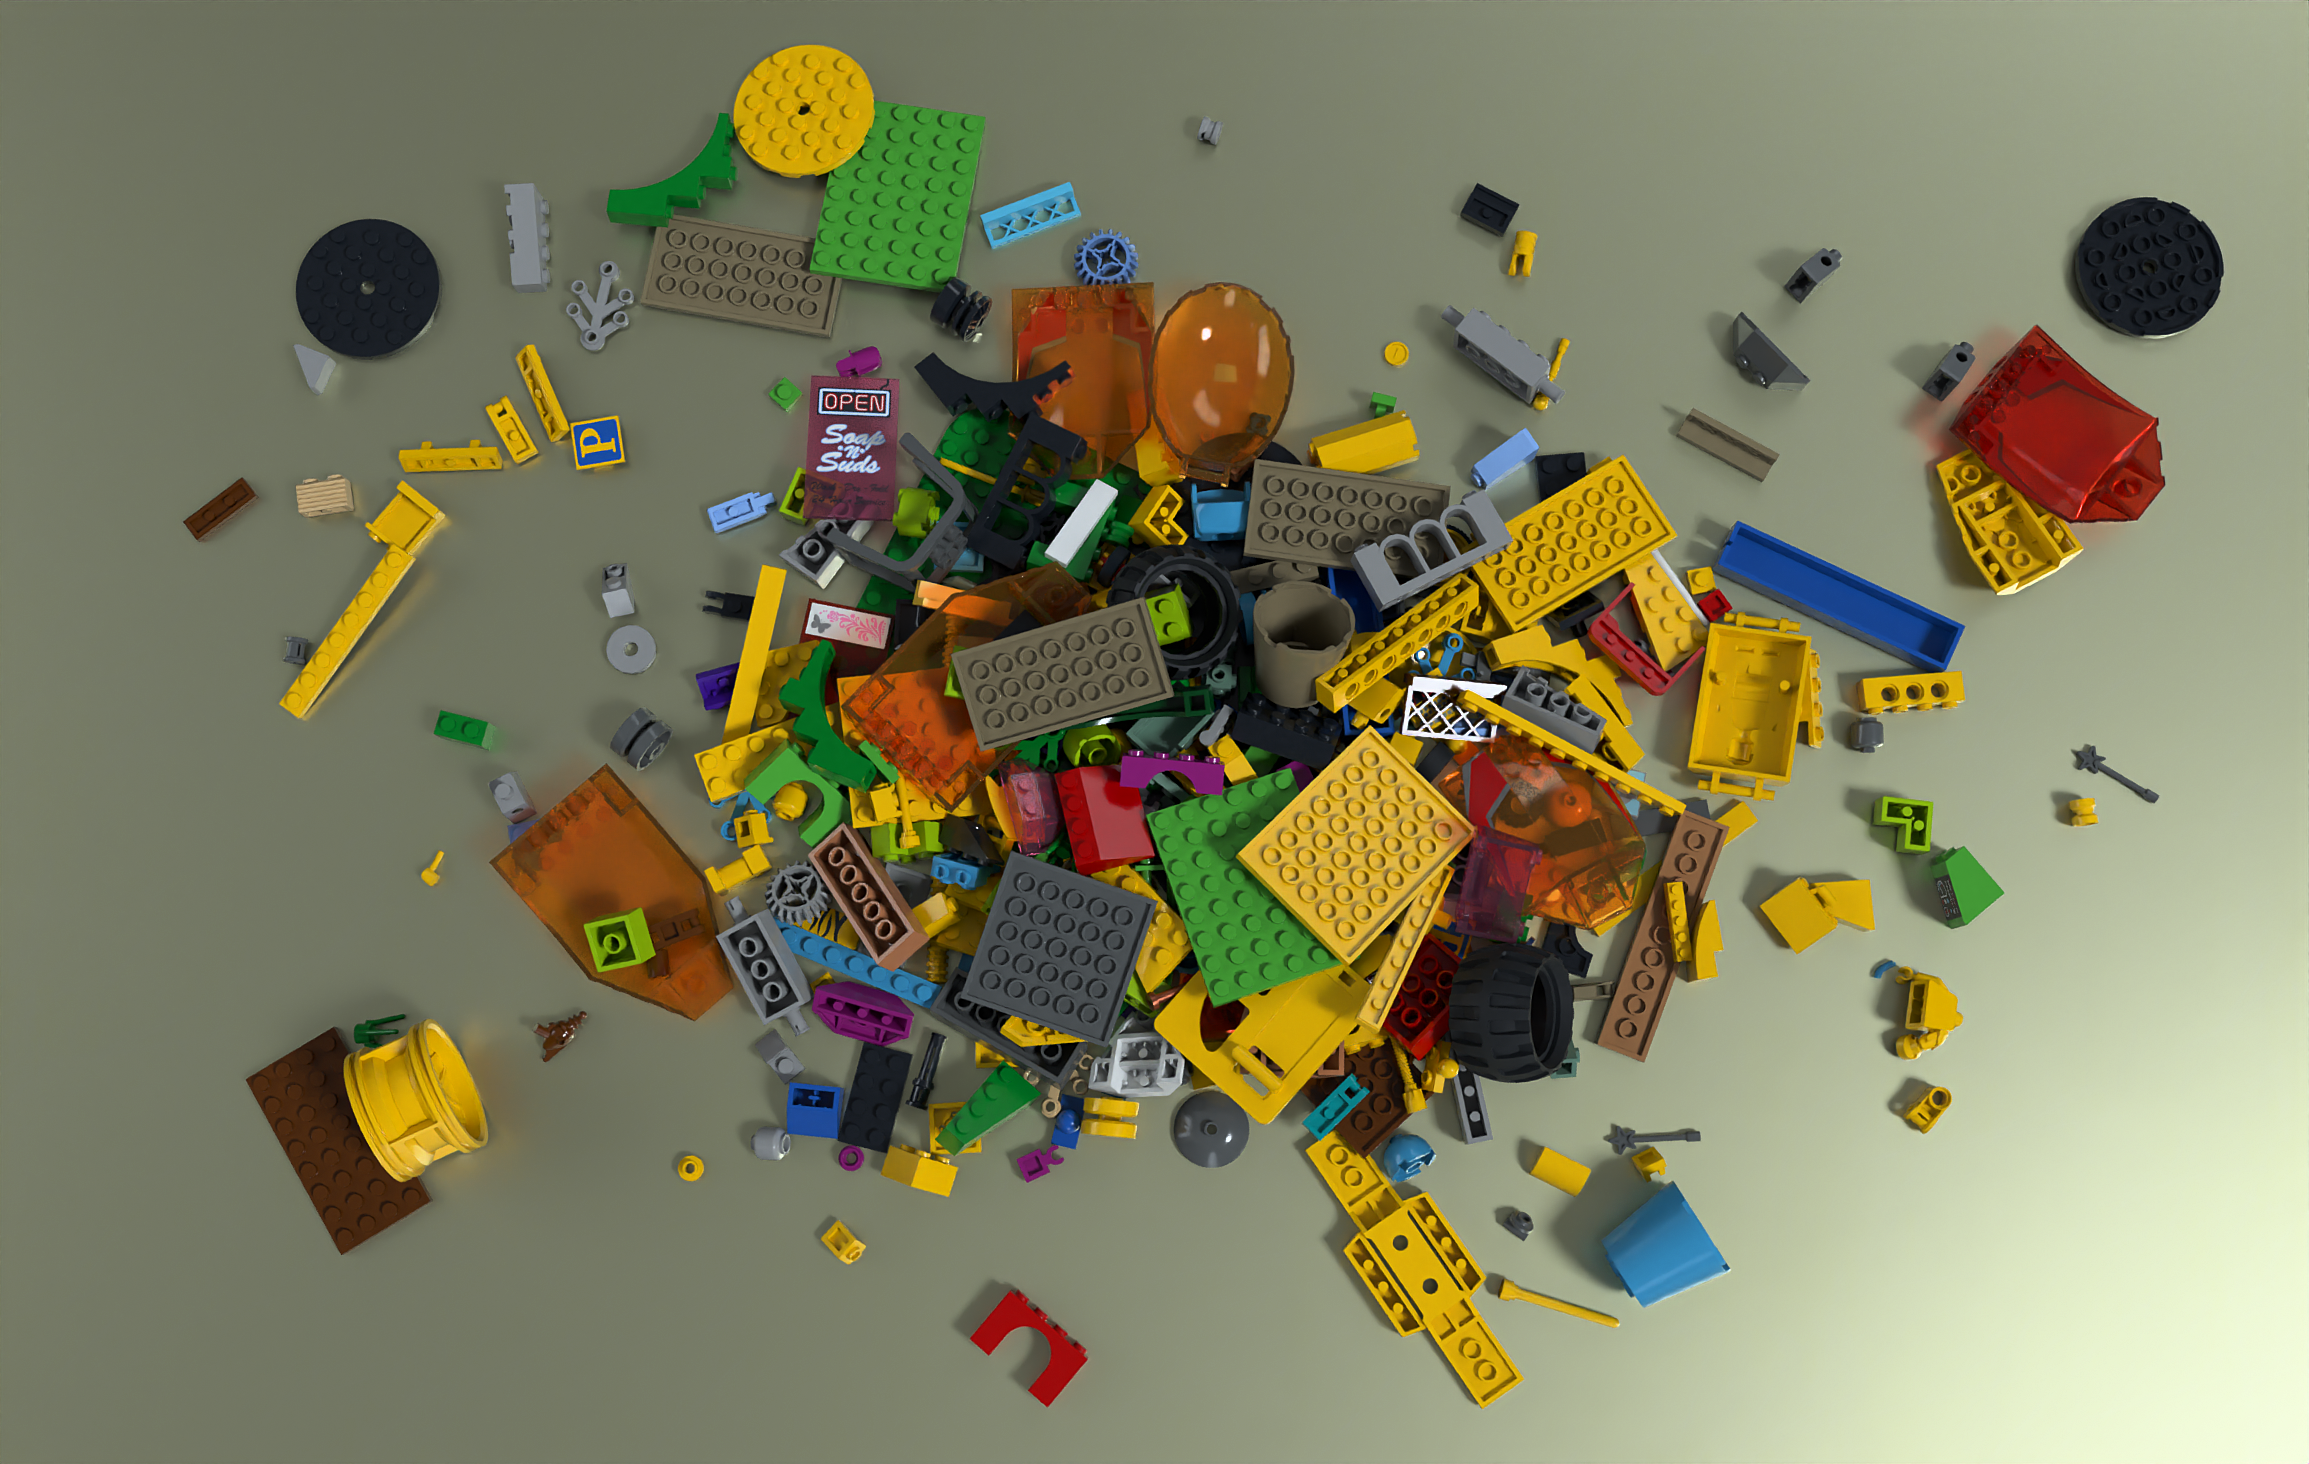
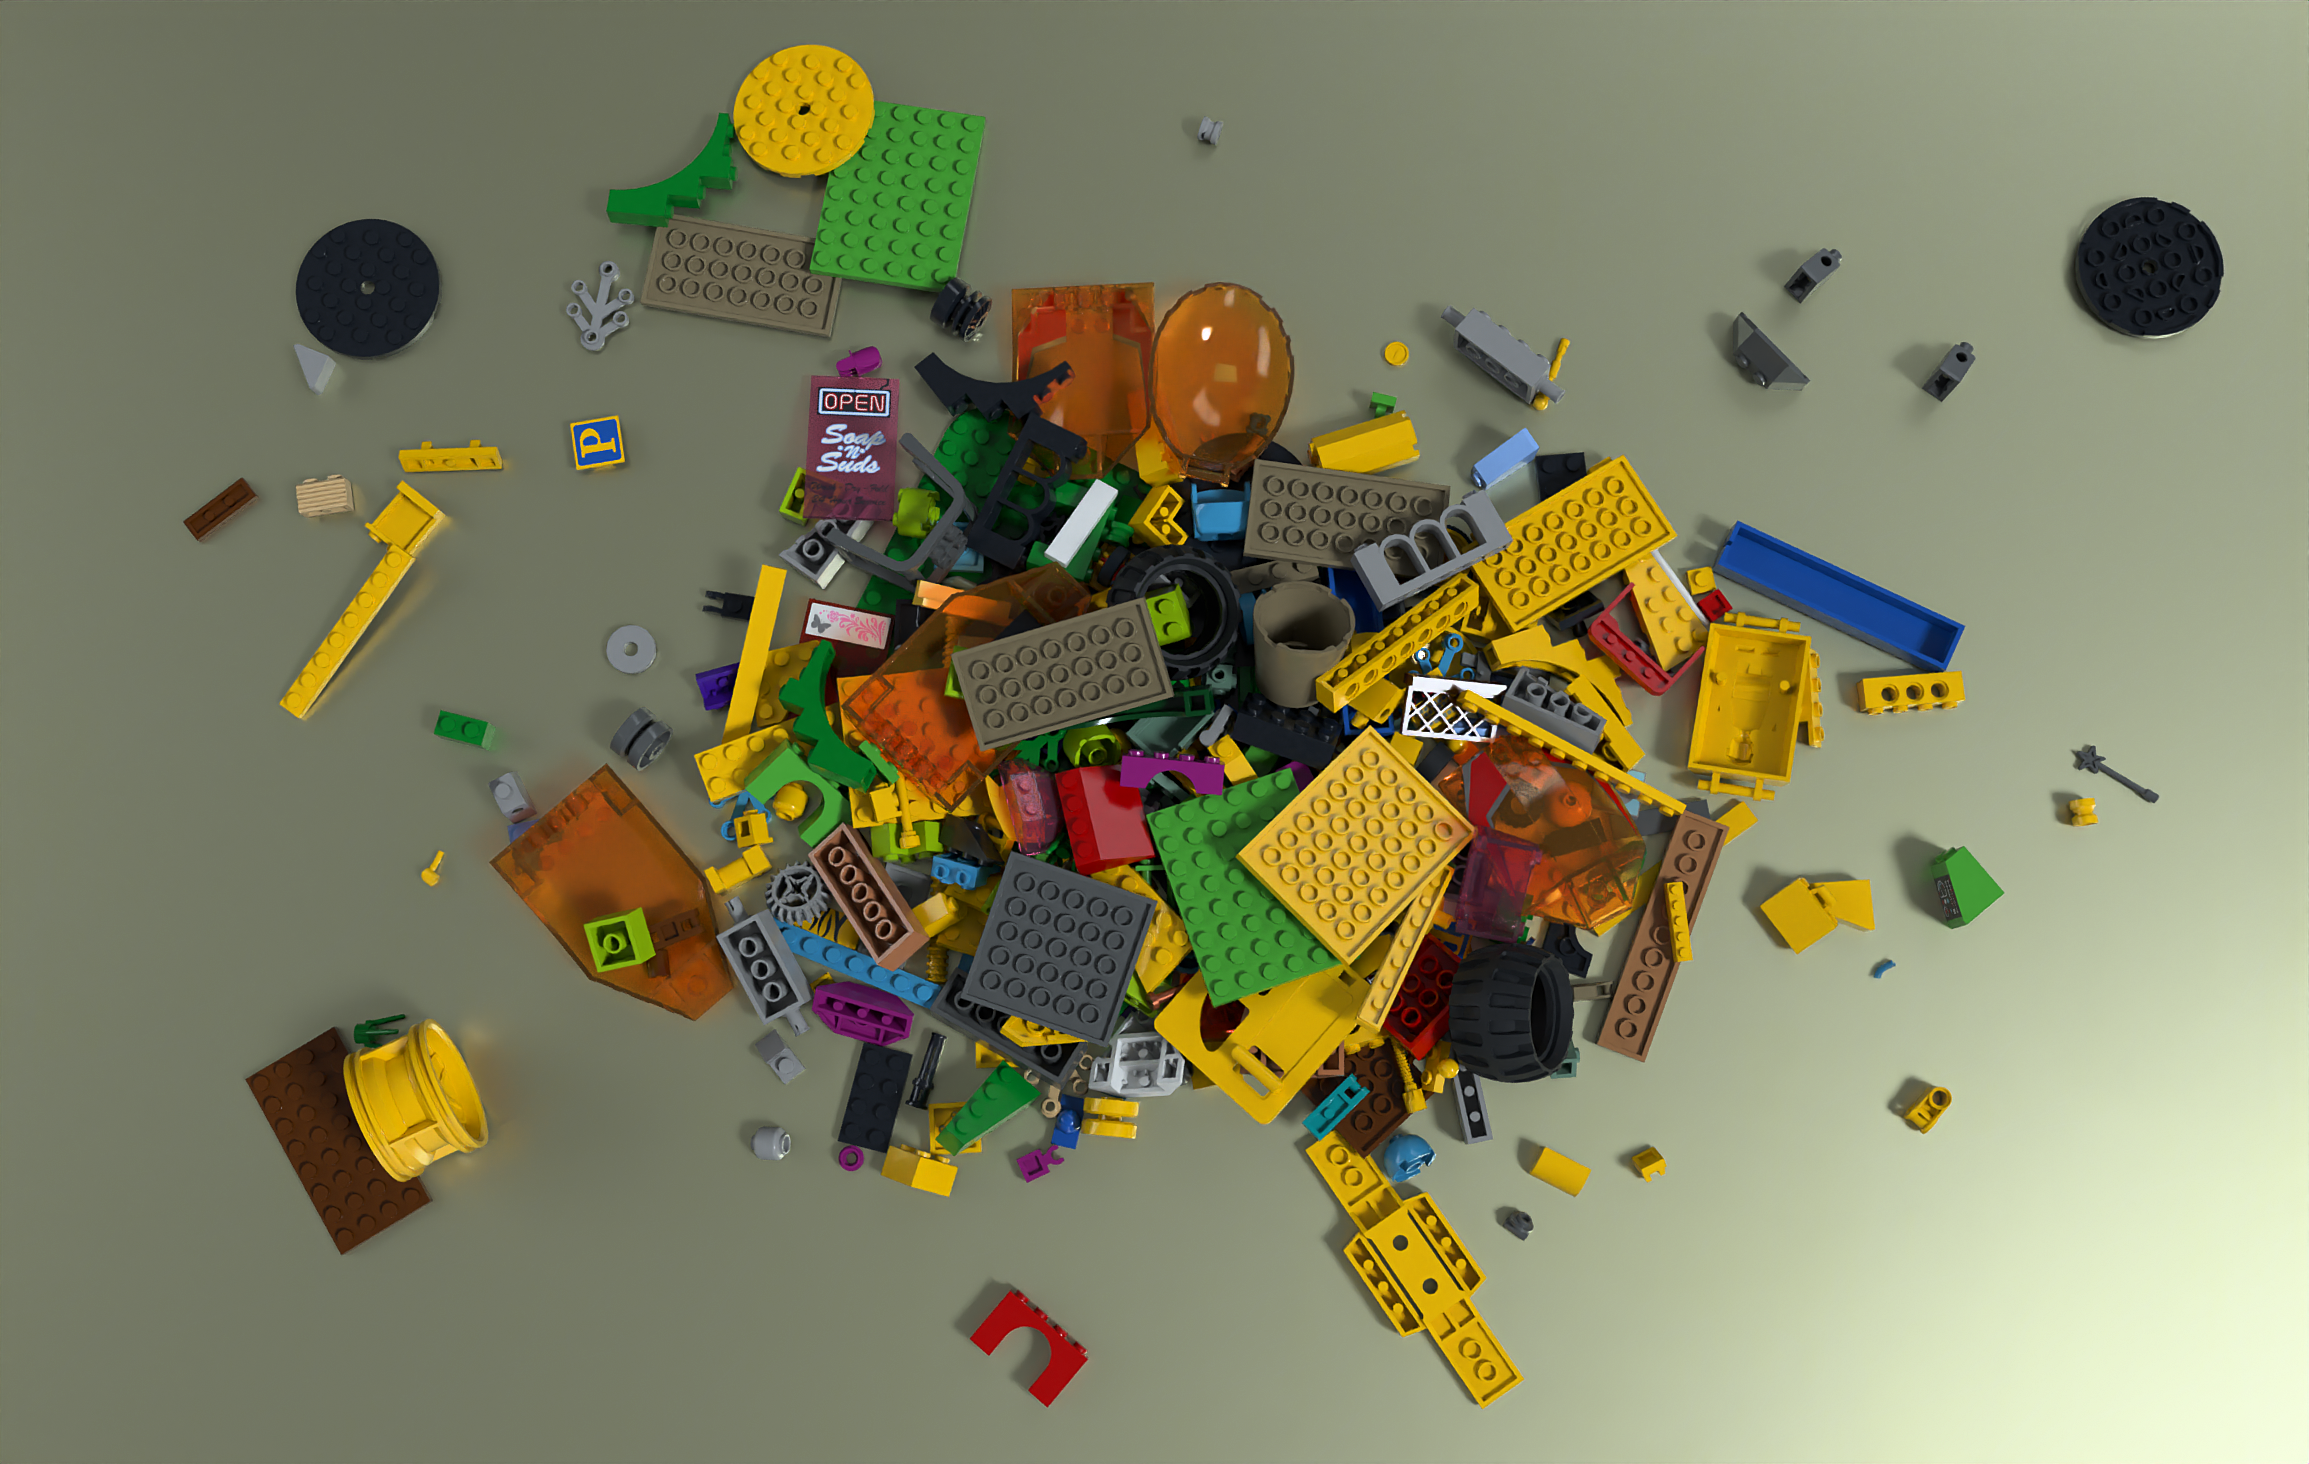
dark grey bush [282,637,308,665] -> none
yellow plate [485,395,539,464] -> none
light grey wedge [504,183,550,293] -> none
yellow plate [515,344,570,442] -> none
reddish brown piece [532,1011,587,1062] -> none
light grey slope [602,563,635,618] -> none
yellow plate [678,1156,704,1181] -> none
light blue hinge [707,492,777,534] -> none
bright green plate [768,377,803,412] -> none
blue slope [787,1082,844,1139] -> none
yellow bracket [821,1220,866,1265] -> none
yellow piece [940,457,1045,506] -> none
medium azure fence [980,182,1081,249] -> none
medium blue gear [1074,228,1138,294] -> none
dark grey dish [1174,1091,1249,1168] -> none
black plate [1460,183,1520,237] -> none
yellow piece [1498,1278,1619,1328] -> none
yellow hinge [1508,231,1538,277] -> none
dark azure cone [1601,1181,1731,1308] -> none
dark grey piece [1608,1126,1701,1155] -> none
dark tan fence [1676,408,1780,482] -> none
yellow slope [1686,900,1724,983] -> none
dark grey head [1850,717,1884,753] -> none
lime brick [1873,796,1933,855] -> none
yellow torso [1895,966,1963,1060] -> none
yellow wedge [1936,445,2084,595] -> none
clear red windscreen [1949,324,2165,524] -> none

